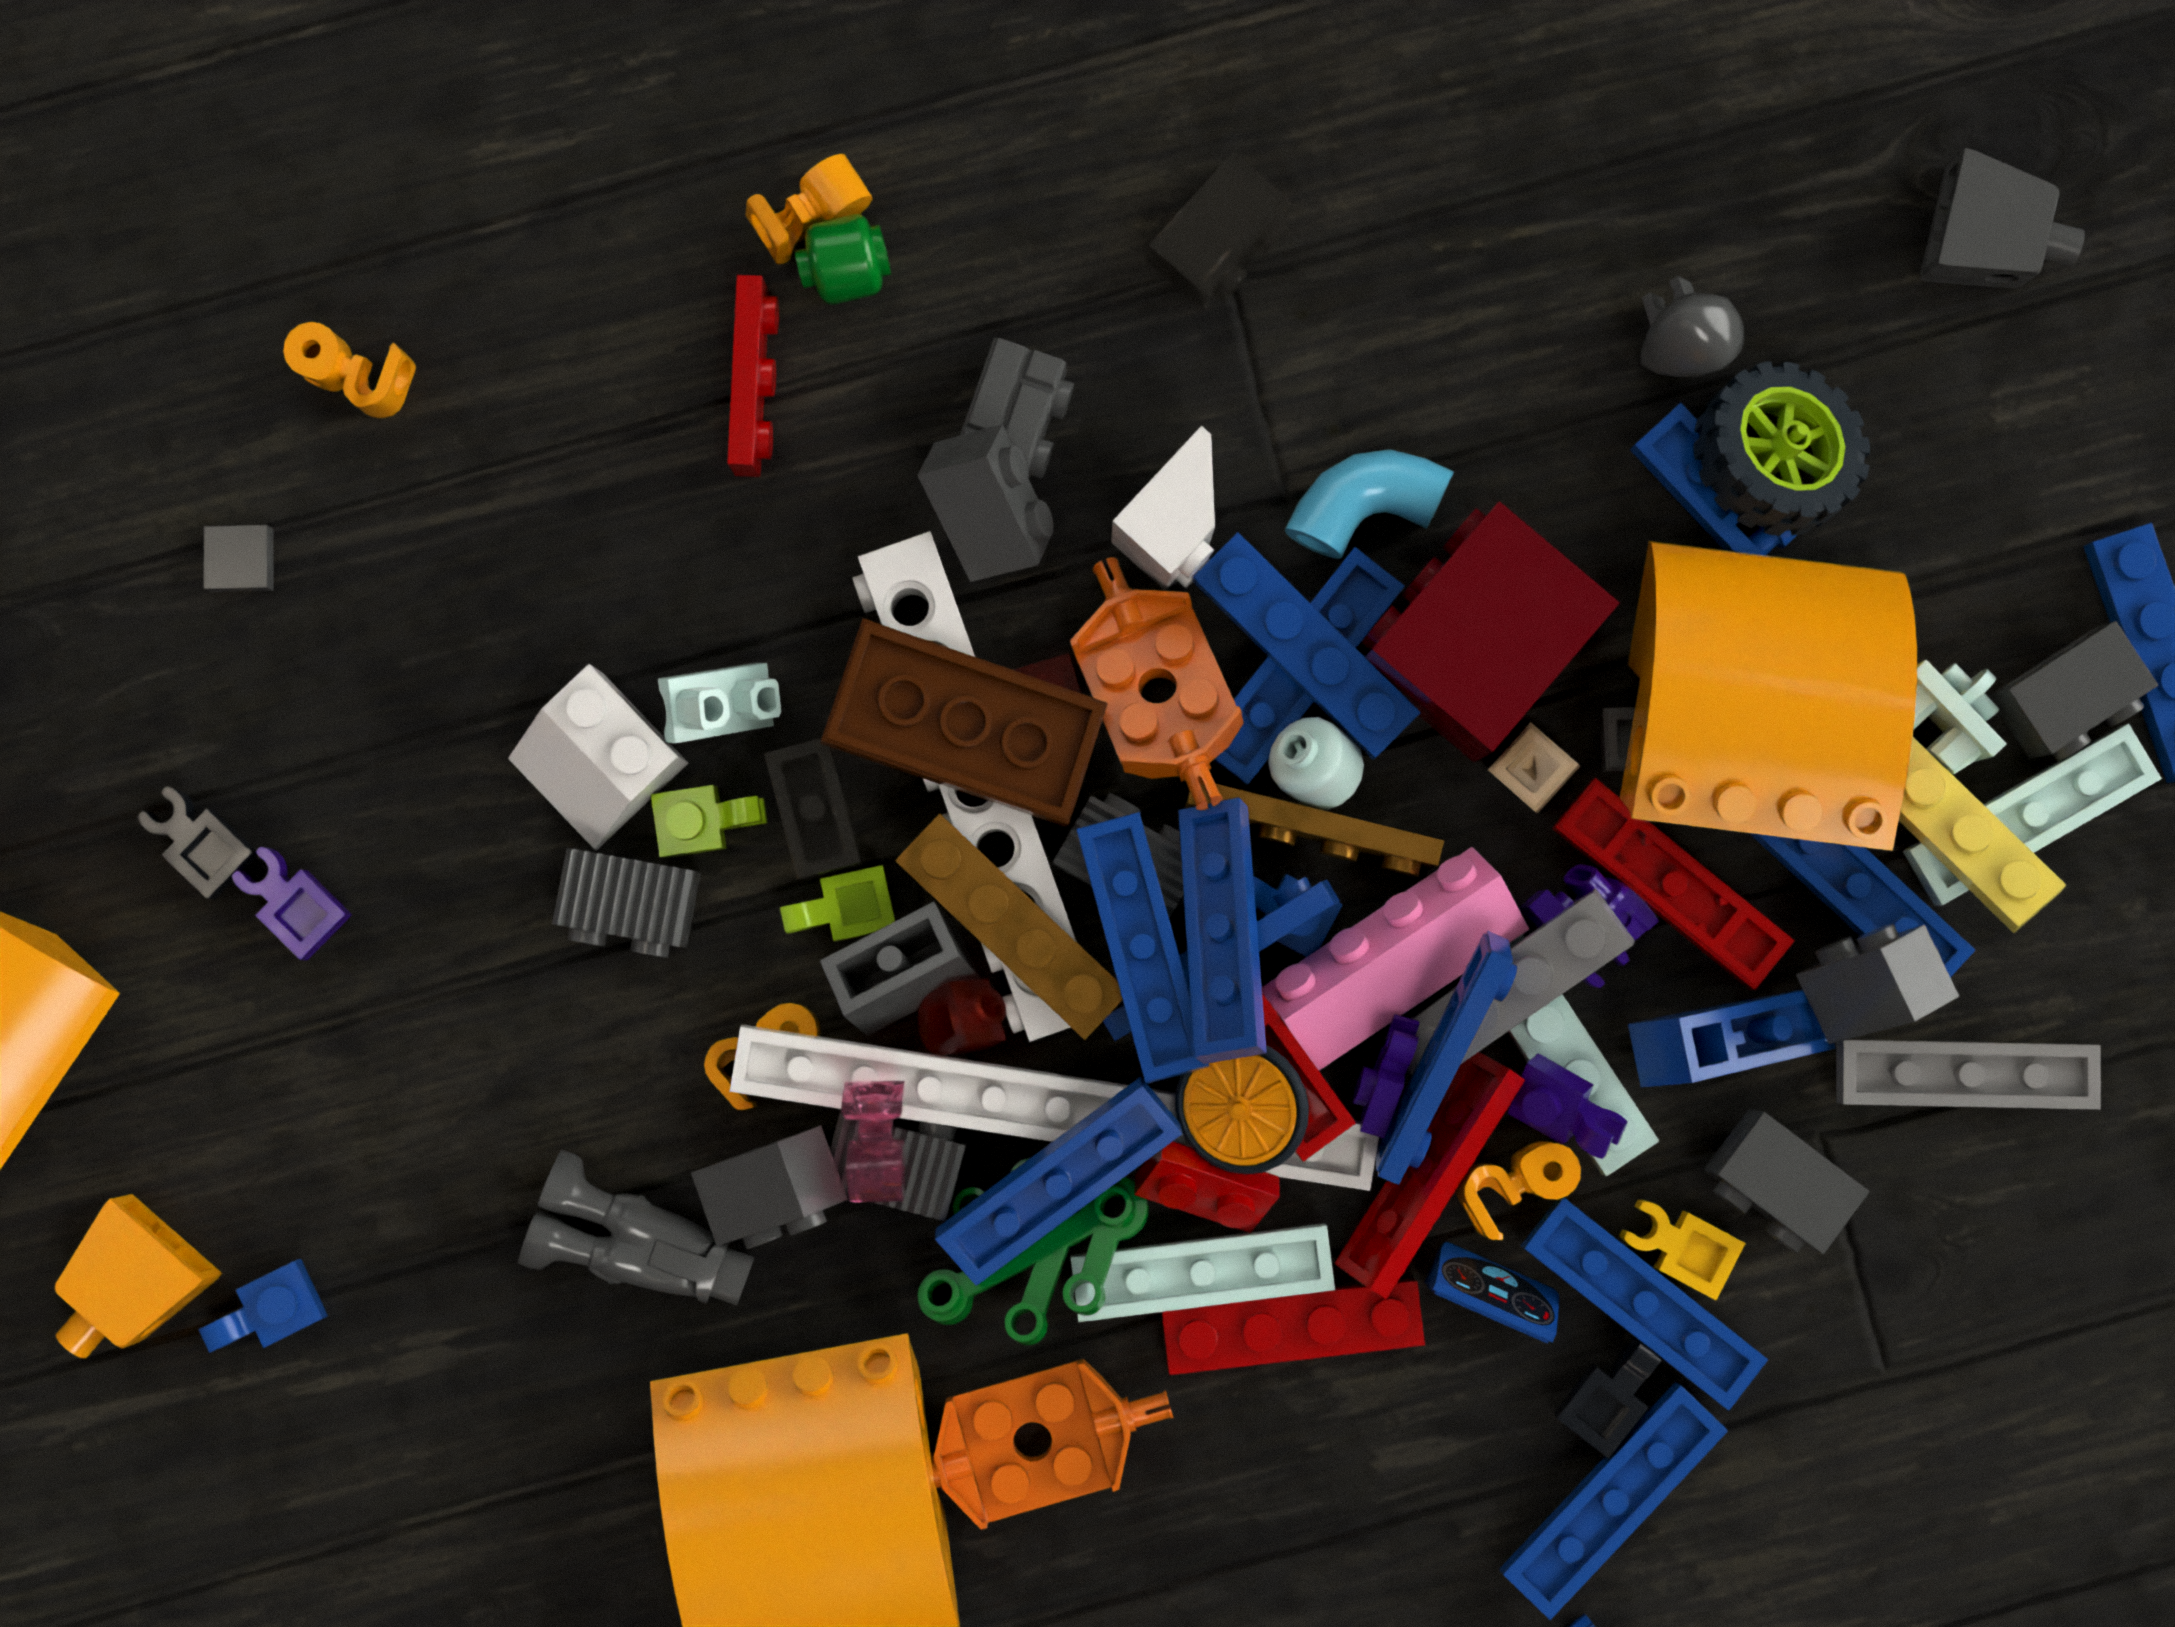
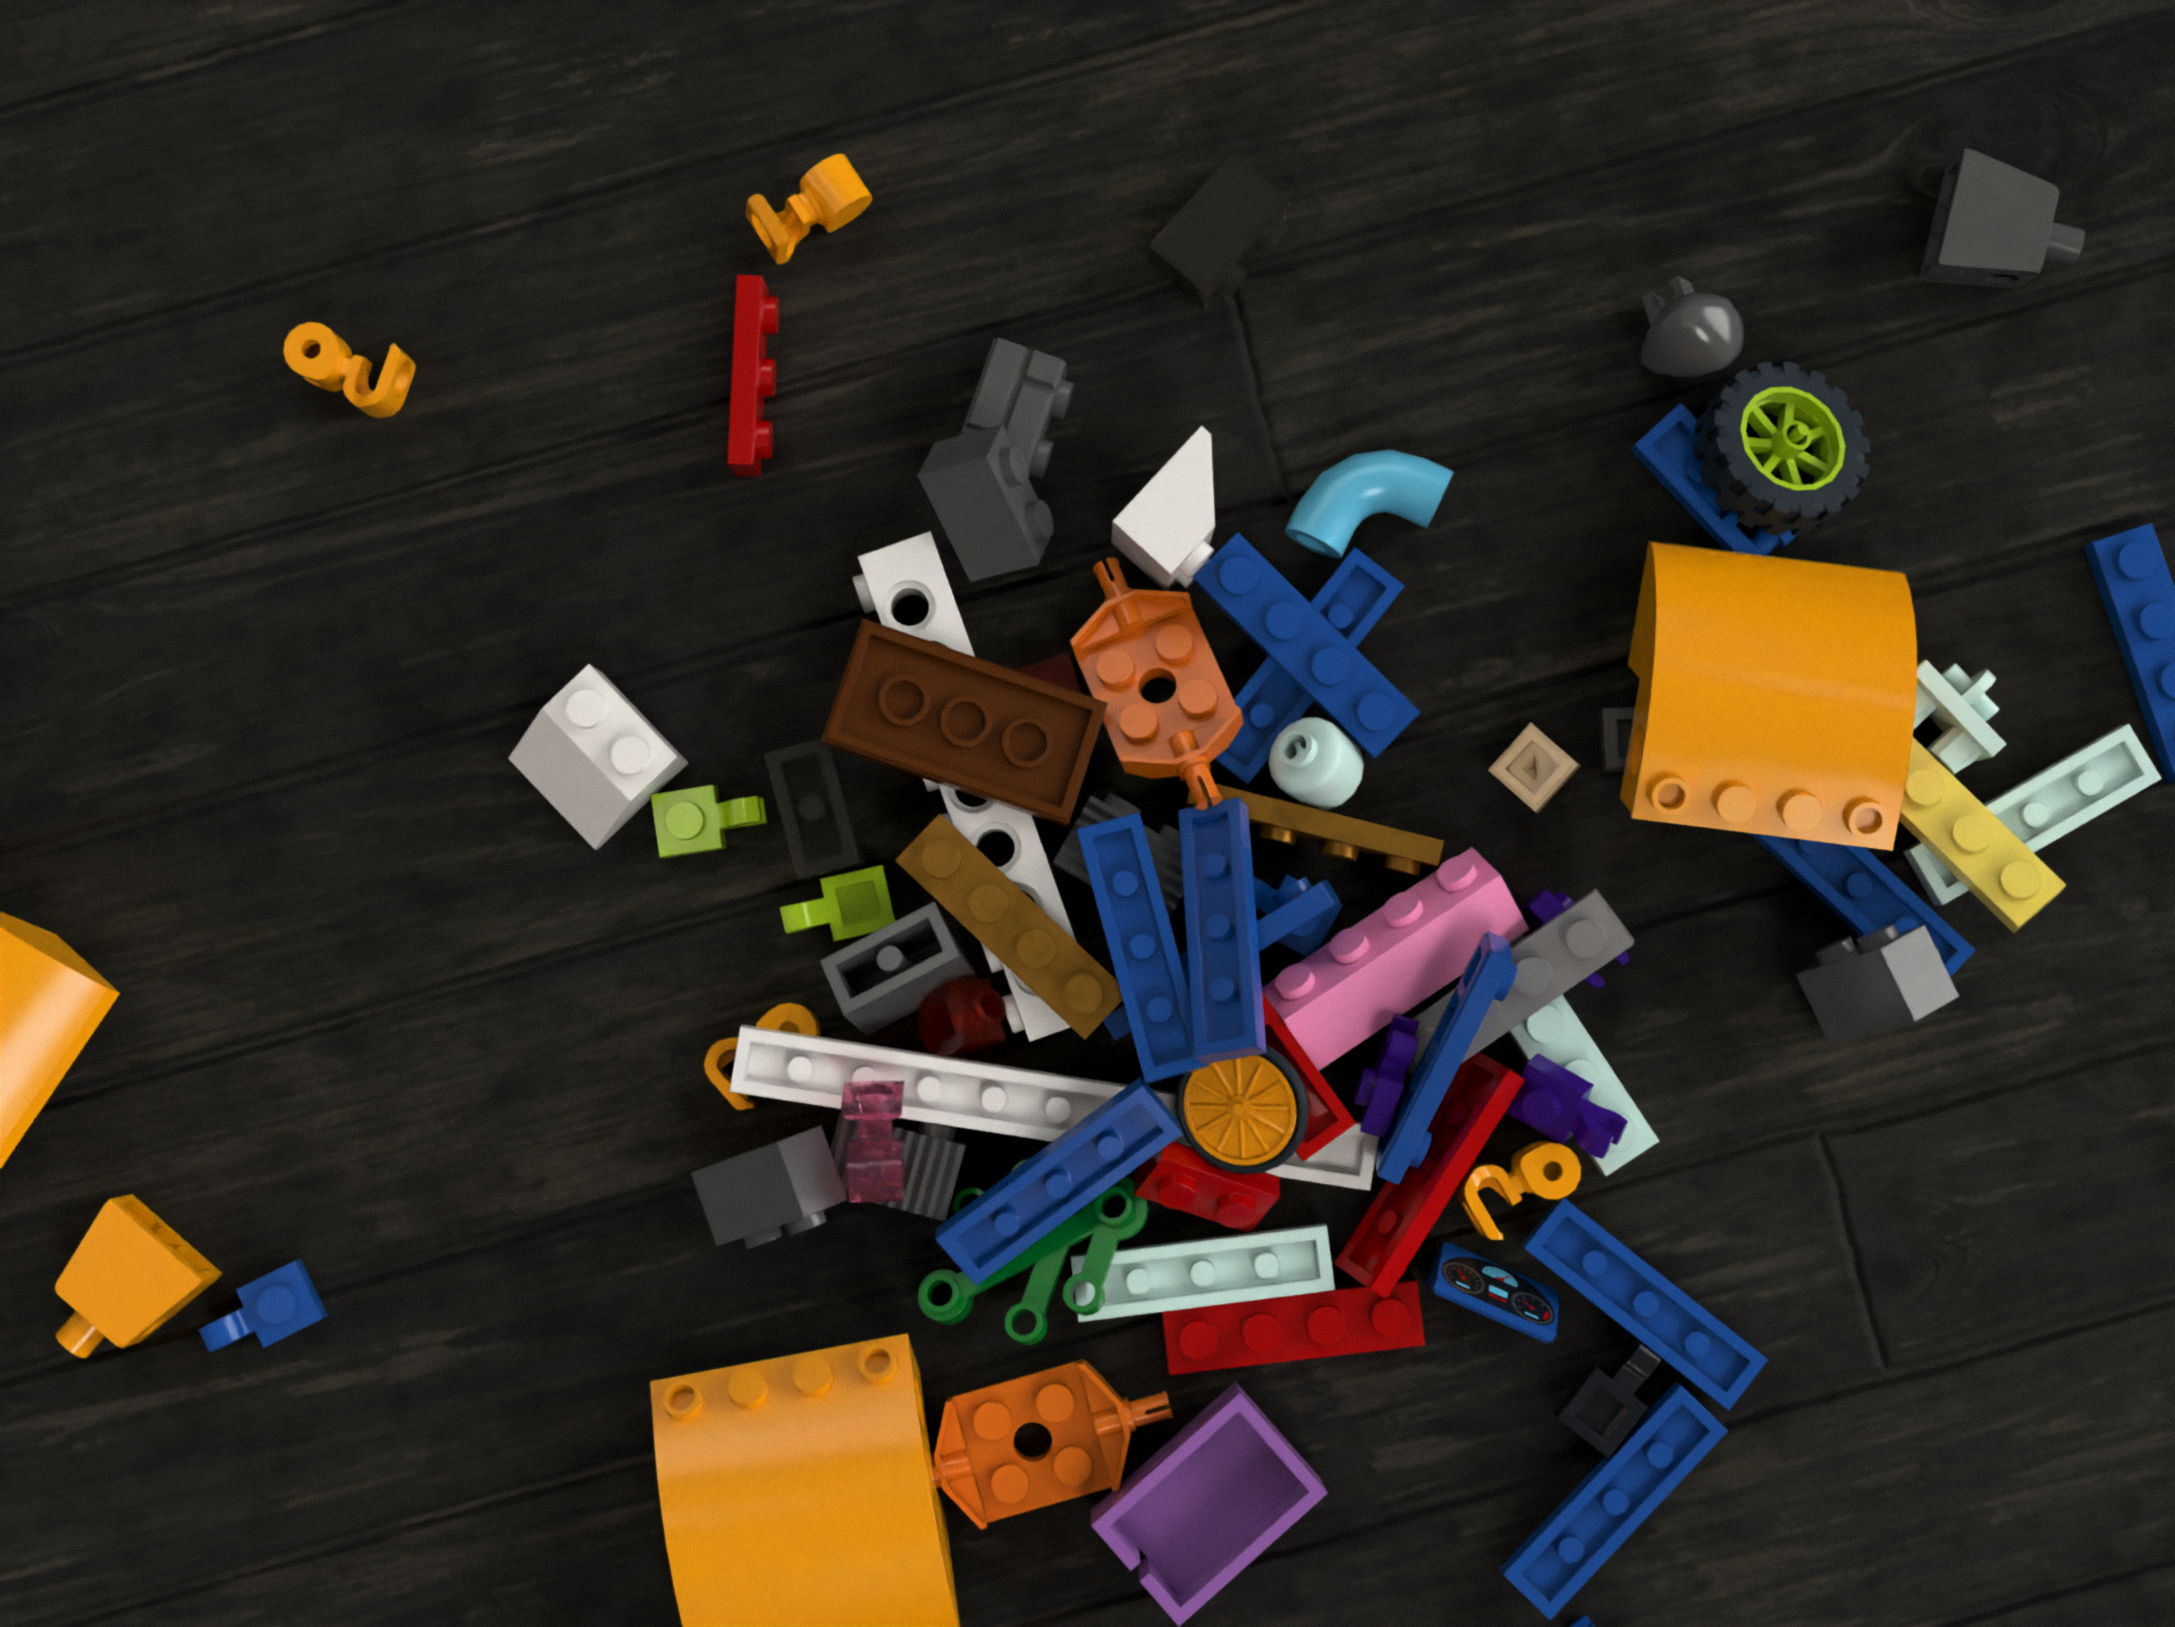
plate [138,787,258,900] -> none
dark grey tile [204,525,274,592] -> none
dark purple plate [232,847,352,960] -> none
dark grey piece [518,1150,755,1306] -> none
dark grey brick [552,848,701,958] -> none
light aqua hips [658,663,781,743] -> none
green head [795,214,892,305] -> none
dark red container [1360,501,1620,763] -> none
red plate [1552,778,1795,990] -> none
dark purple piece [1564,864,1659,940] -> none
yellow plate [1619,1200,1746,1300] -> none
blue slope [1628,989,1836,1087] -> none
dark grey brick [1704,1109,1870,1254] -> none
light grey plate [1836,1040,2101,1110] -> none
dark grey brick [1988,621,2159,761] -> none
none -> medium lavender piece [1091,1381,1328,1627]

